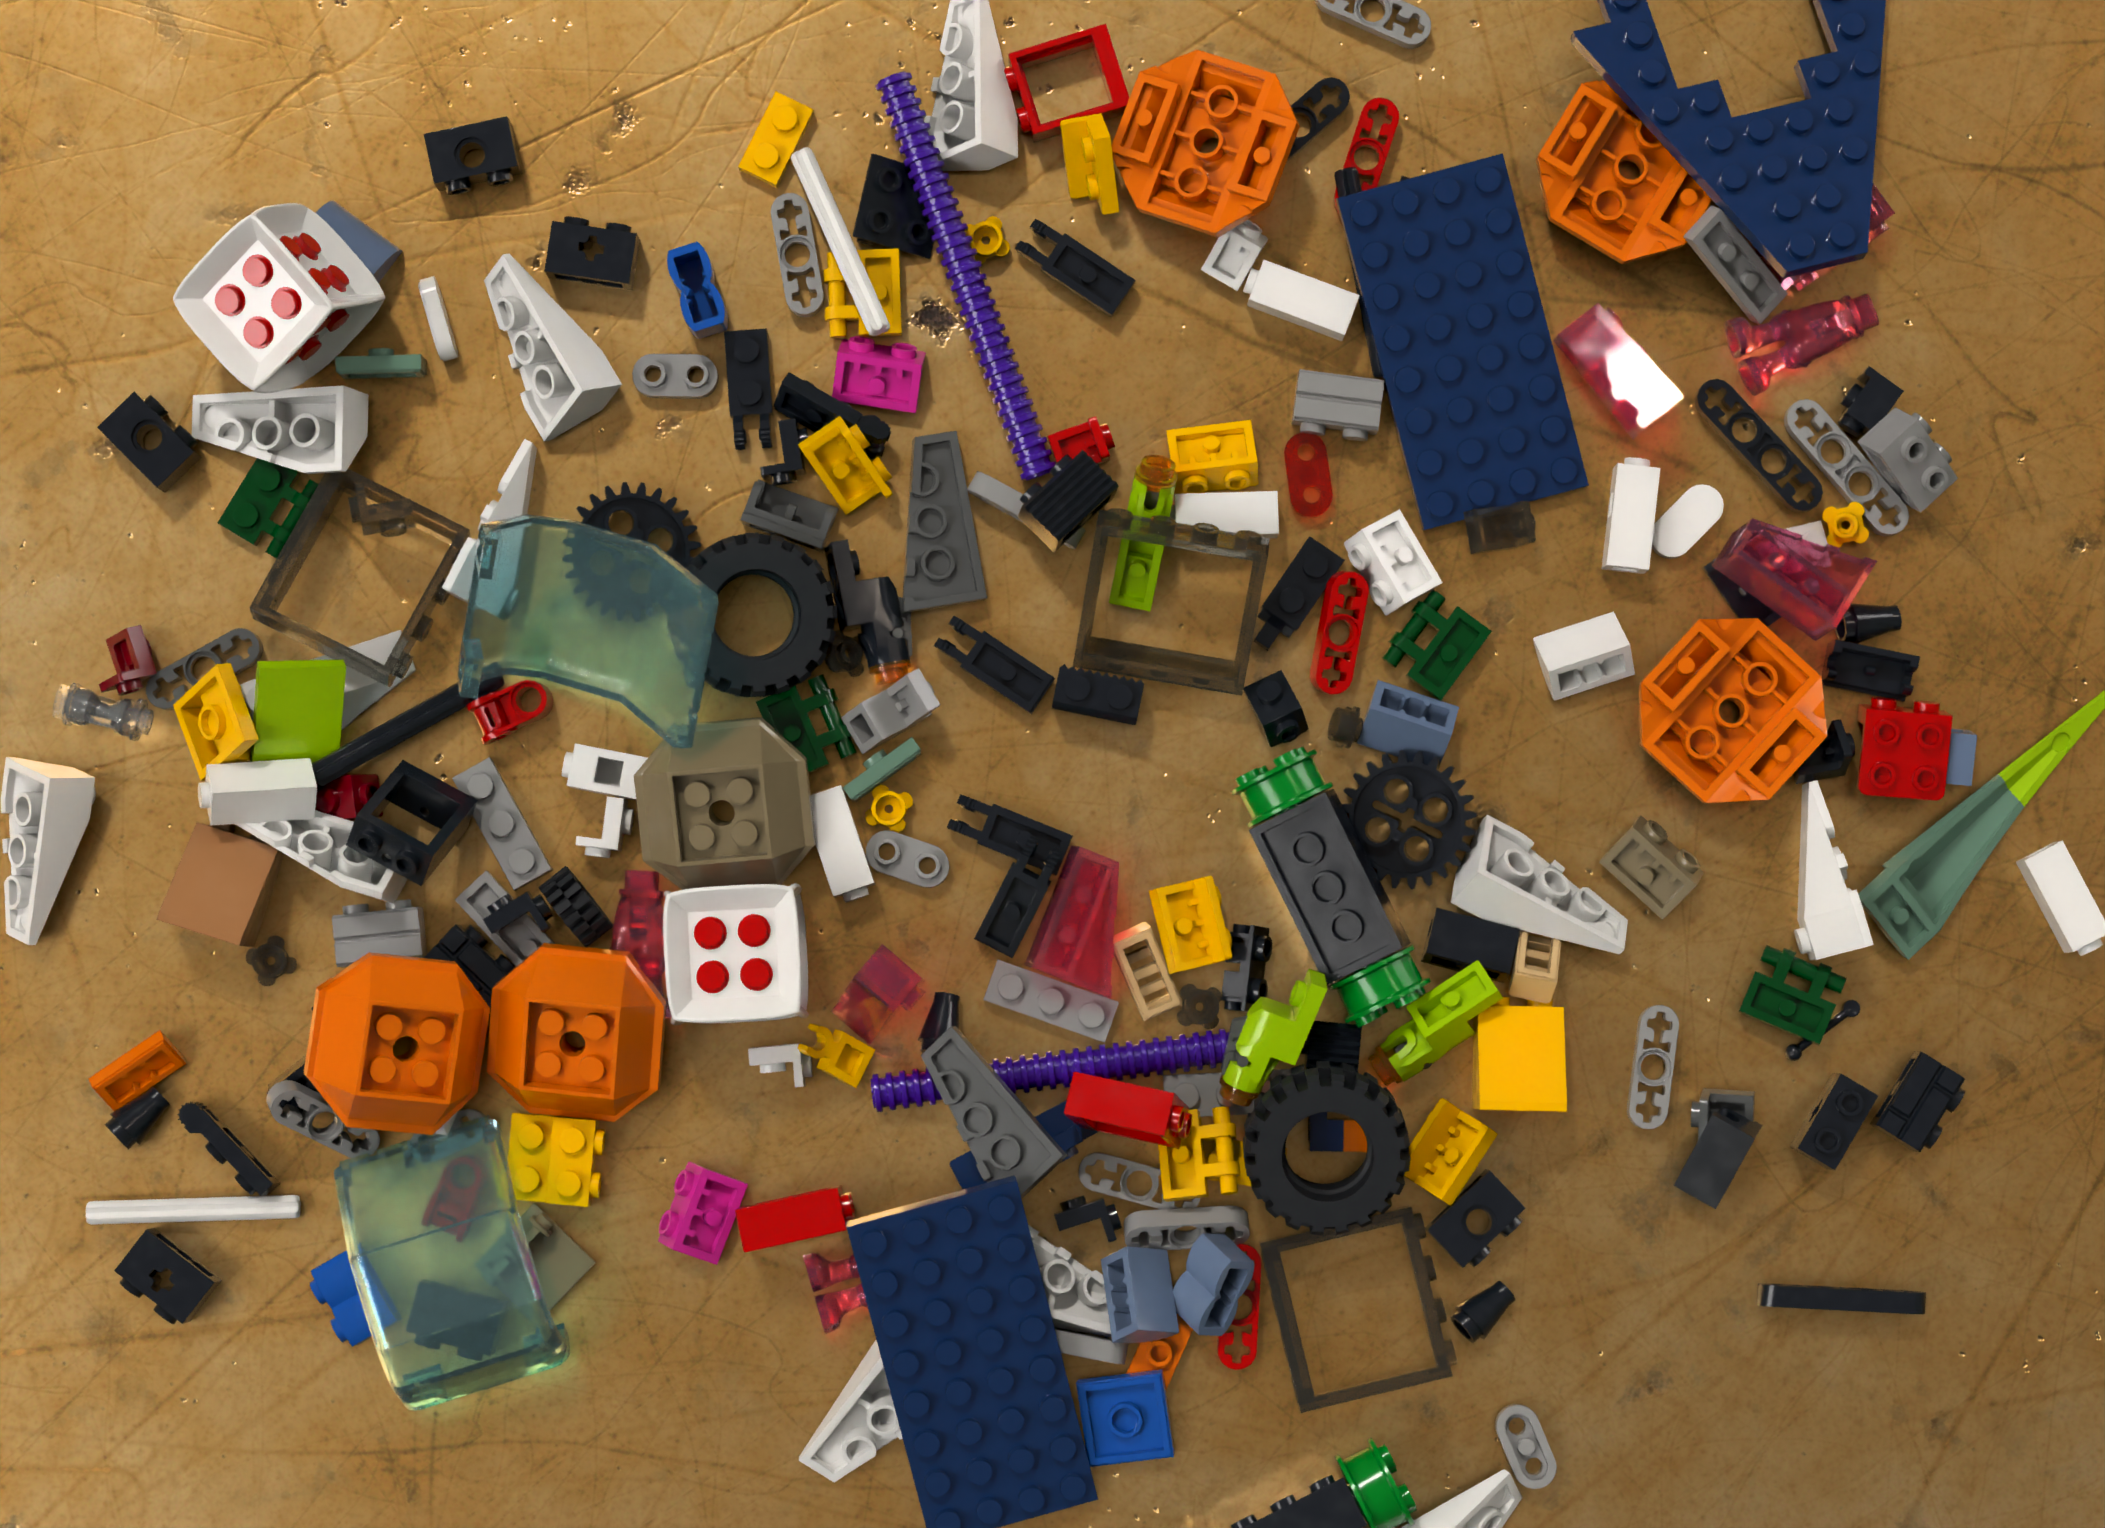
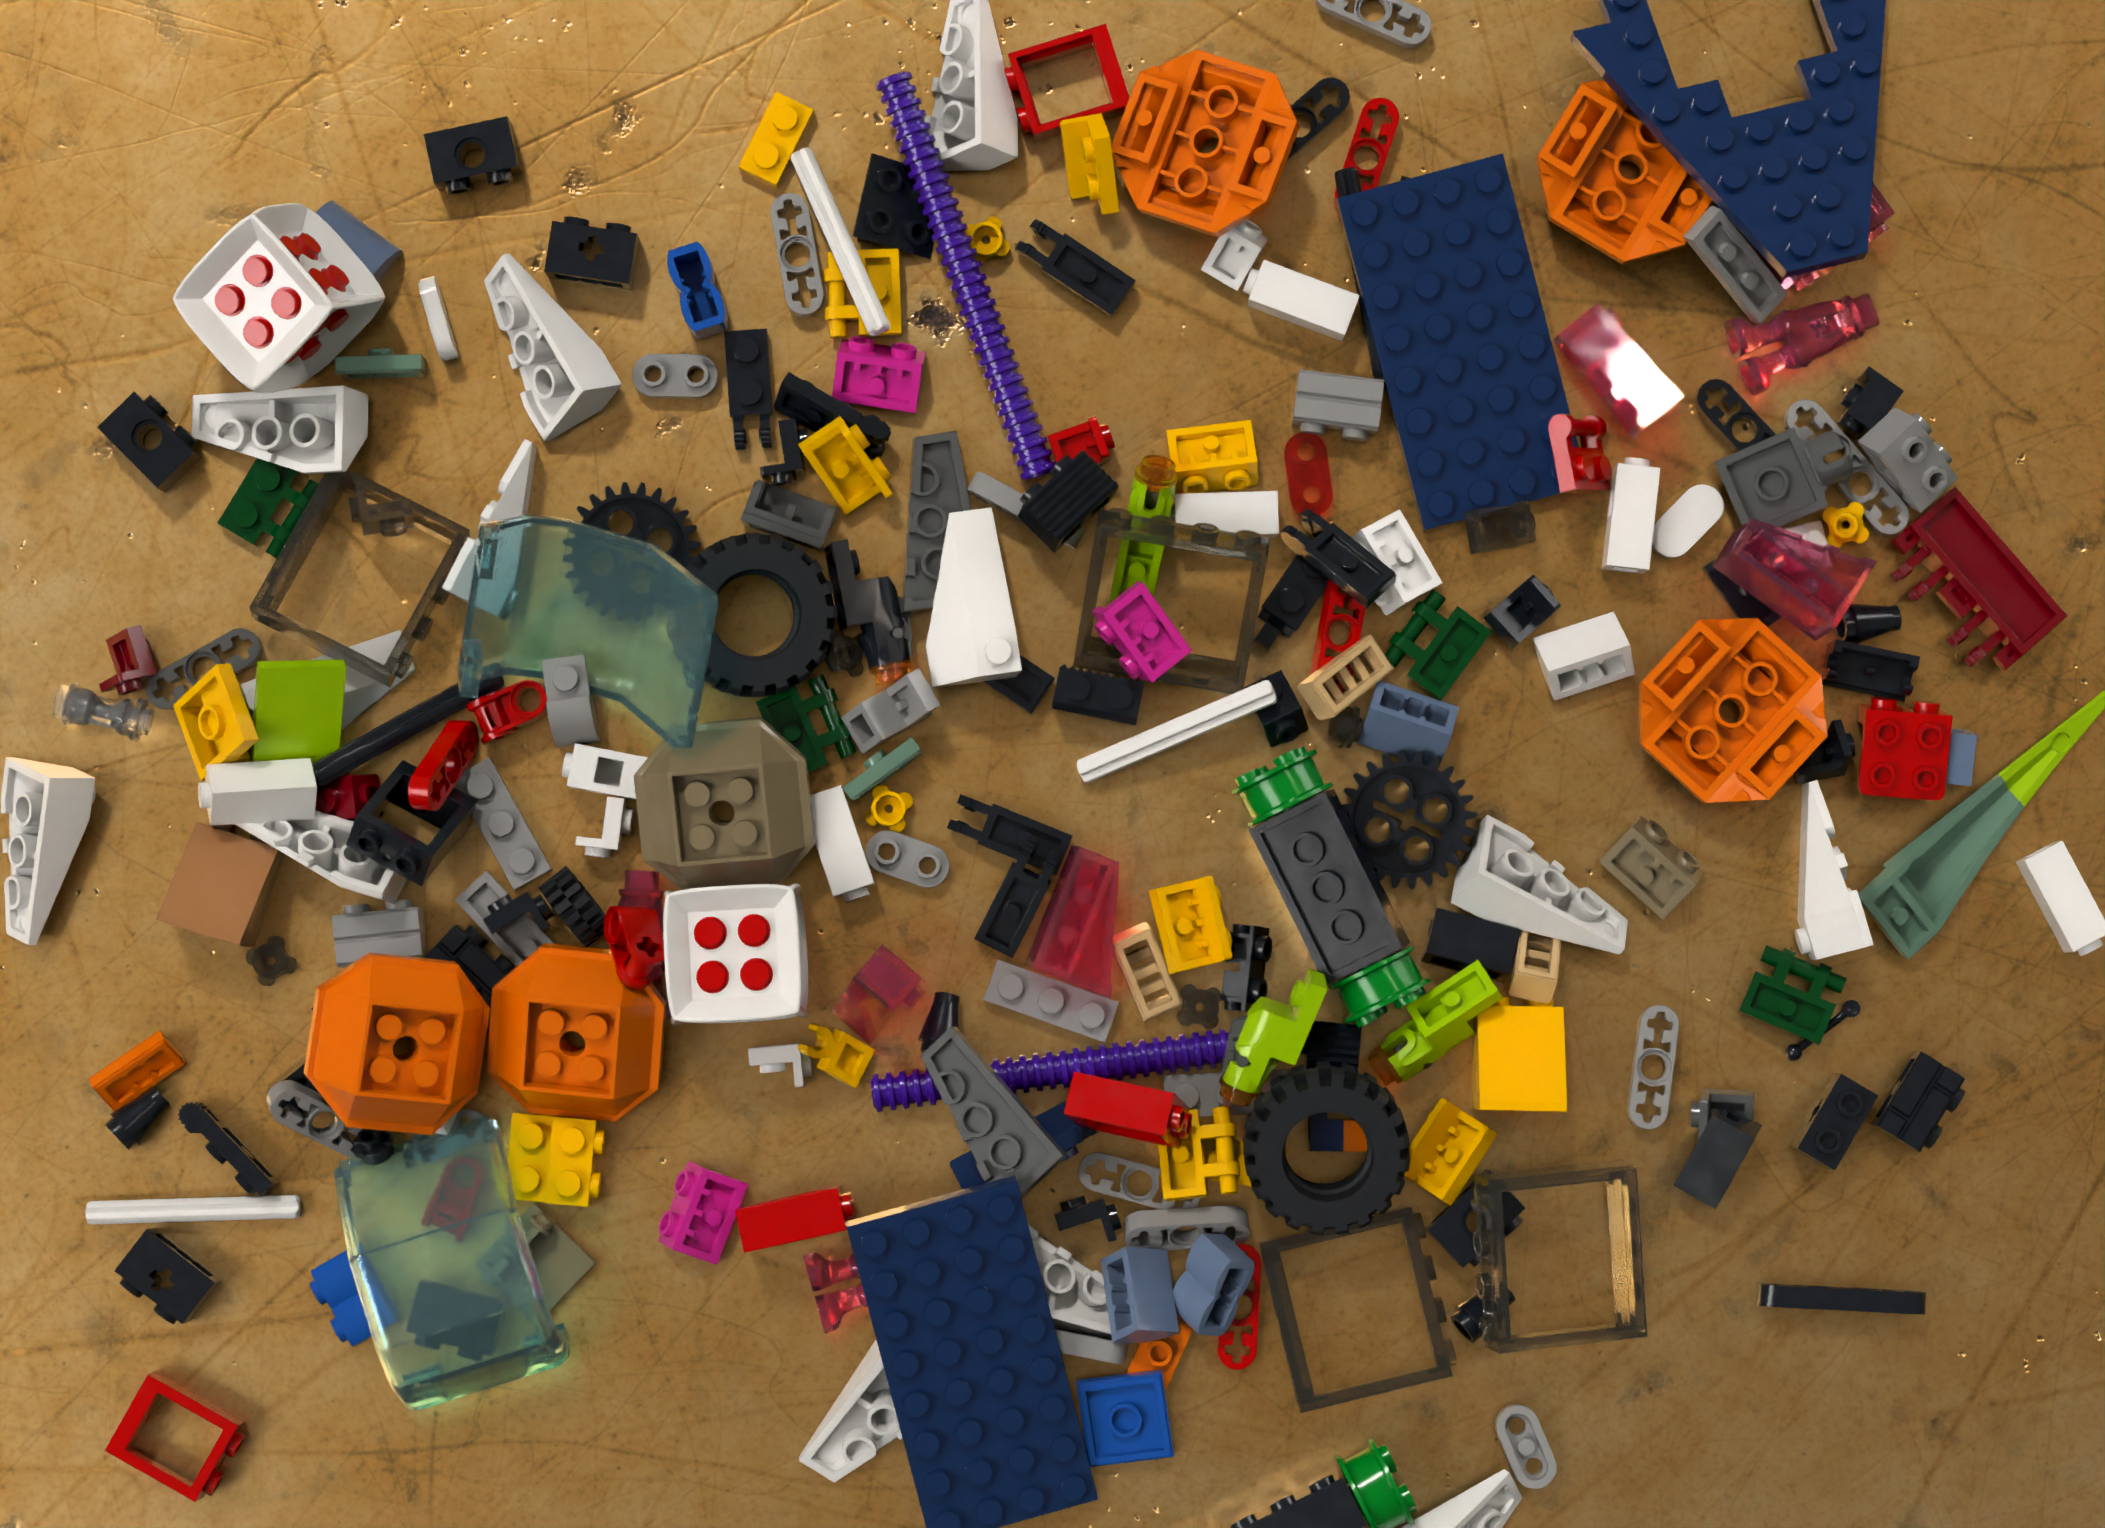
none -> red window [105,1372,245,1502]
none -> black plate [353,1129,394,1165]
none -> red beam [408,720,479,811]
none -> light grey brick [541,654,601,749]
none -> red piece [604,906,664,989]
none -> white wedge [925,507,1022,688]
none -> white axle [1077,680,1277,783]
none -> dark pink bracket [1091,581,1192,683]
none -> black hinge [1280,509,1396,609]
none -> tan slope [1297,634,1394,720]
none -> clear smoke window [1470,1159,1647,1354]
none -> black bracket [1484,575,1561,650]
none -> red plate [1548,414,1612,494]
none -> dark grey plate [1714,427,1853,540]
none -> dark red hinge [1890,486,2067,672]

